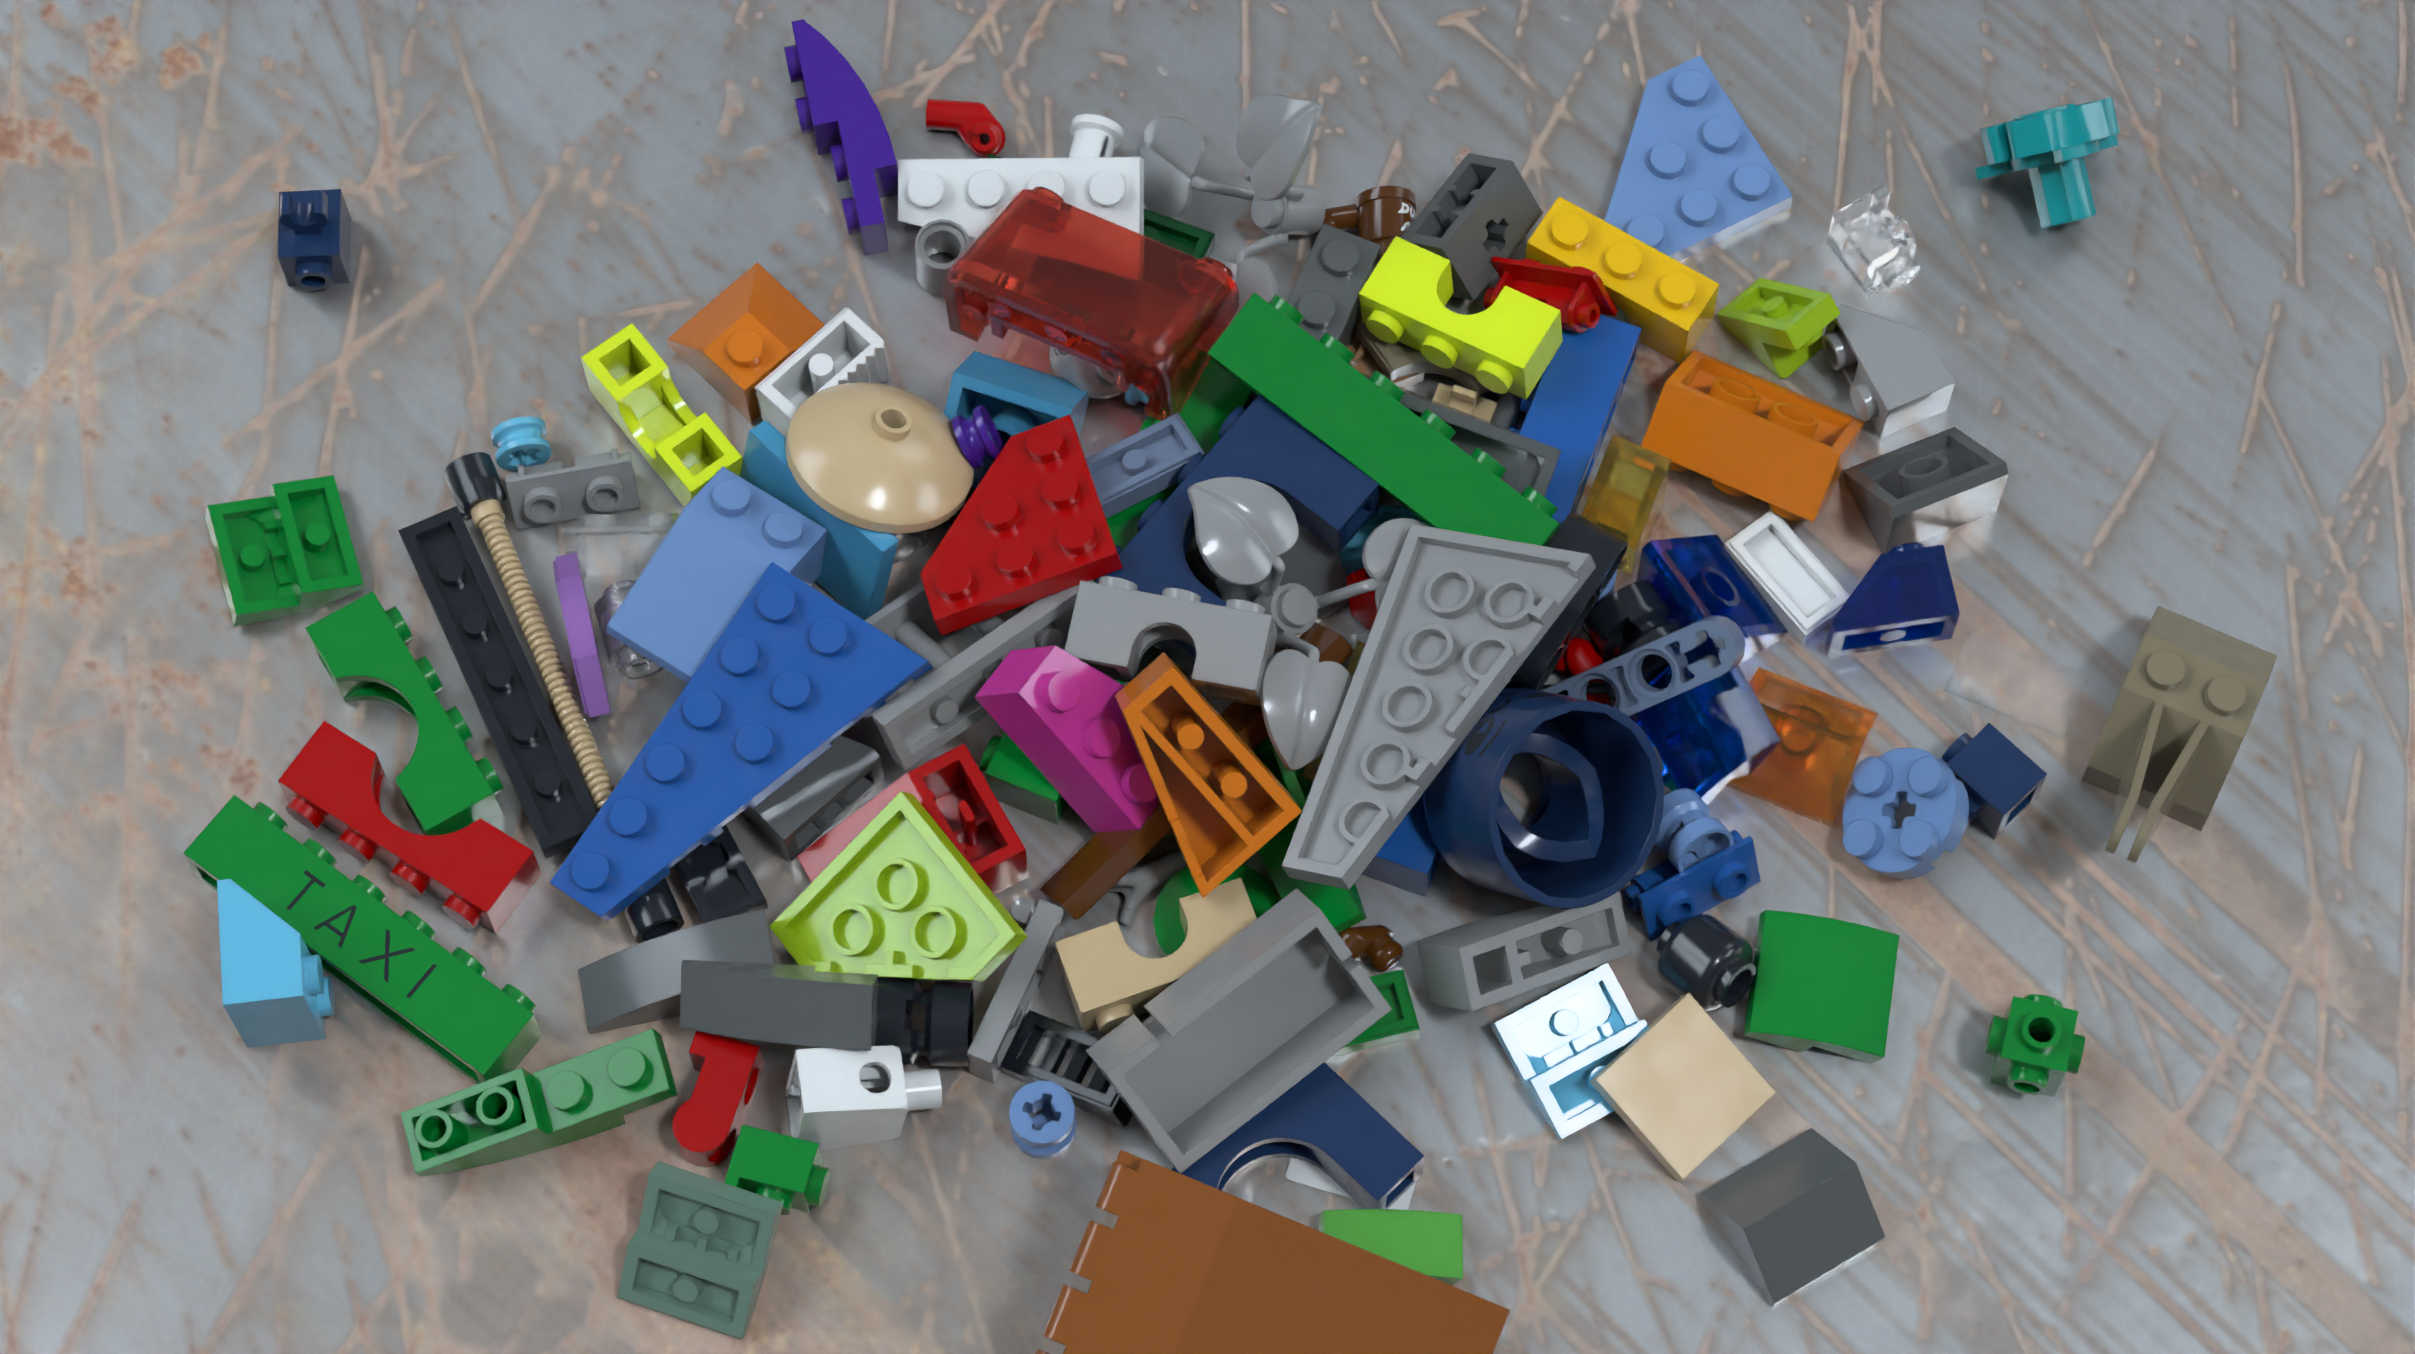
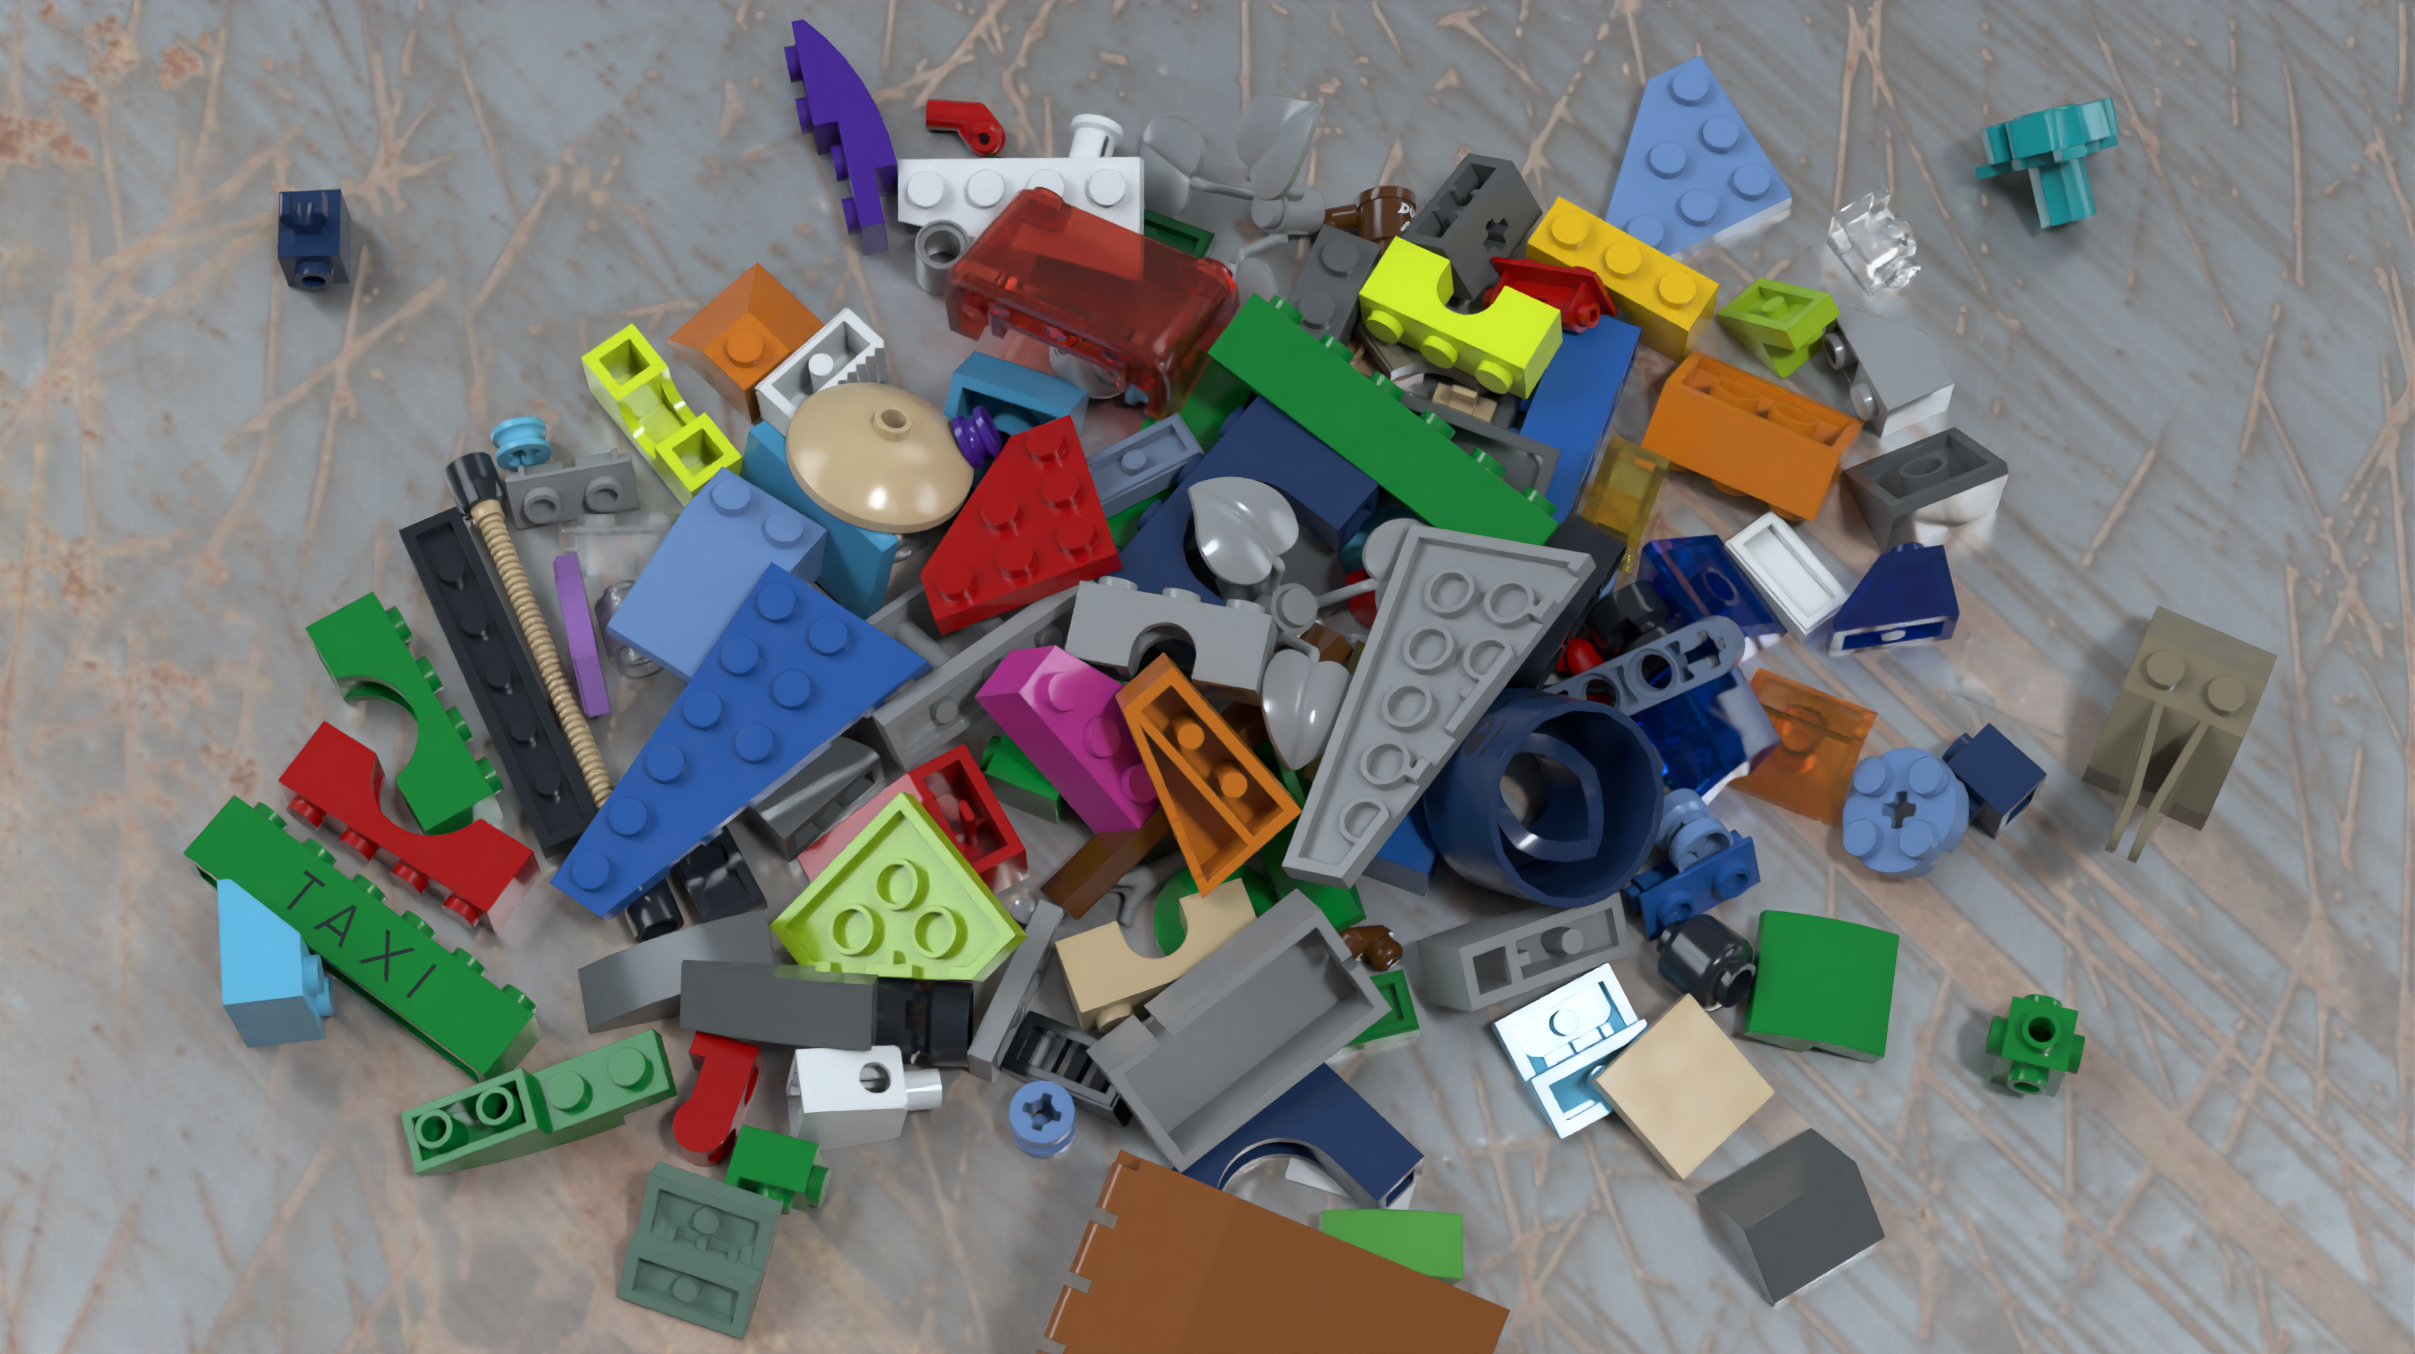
green slope [205,475,364,627] -> none

